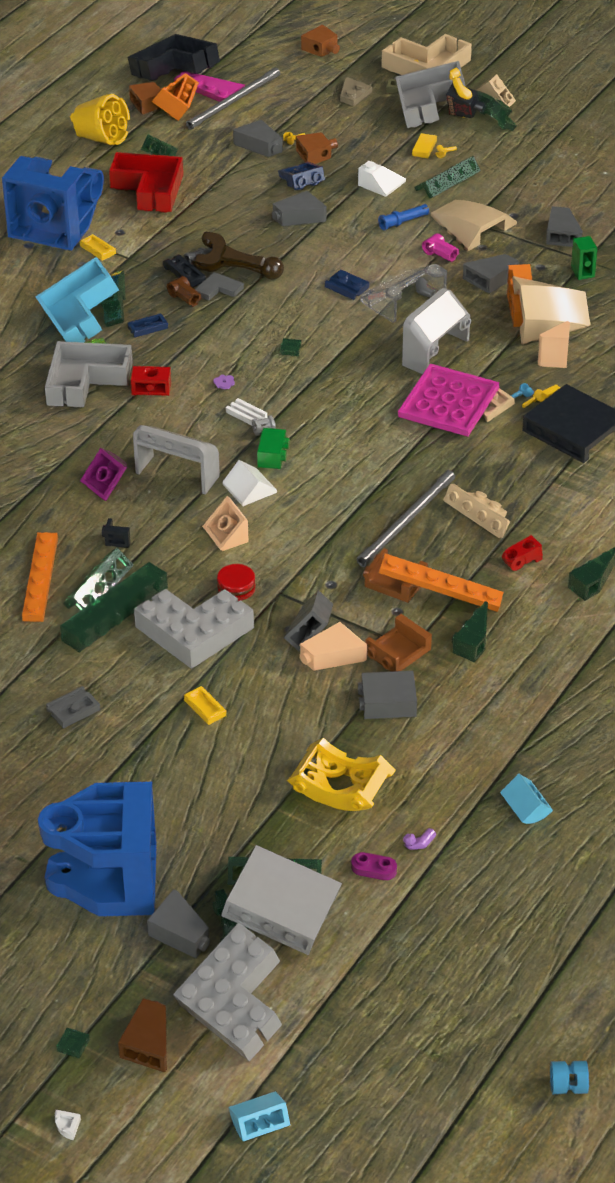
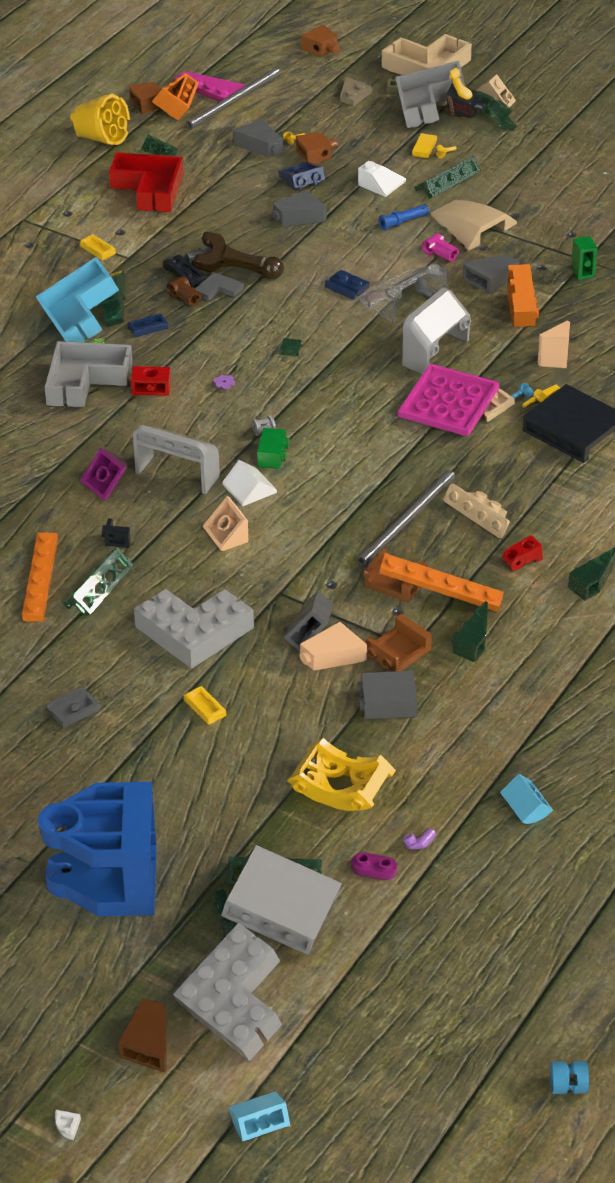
blue brick [2,156,104,251] -> none
clear green tile [56,1028,90,1059] -> none
clear green brick [60,562,168,652] -> none
black piece [128,34,220,81] -> none
dark grey slope [147,889,210,958] -> none
red head [217,564,256,601] -> none
white tile [226,398,267,425] -> none
tan wedge [512,276,590,345] -> none
dark grey slope [546,206,583,247] -> none

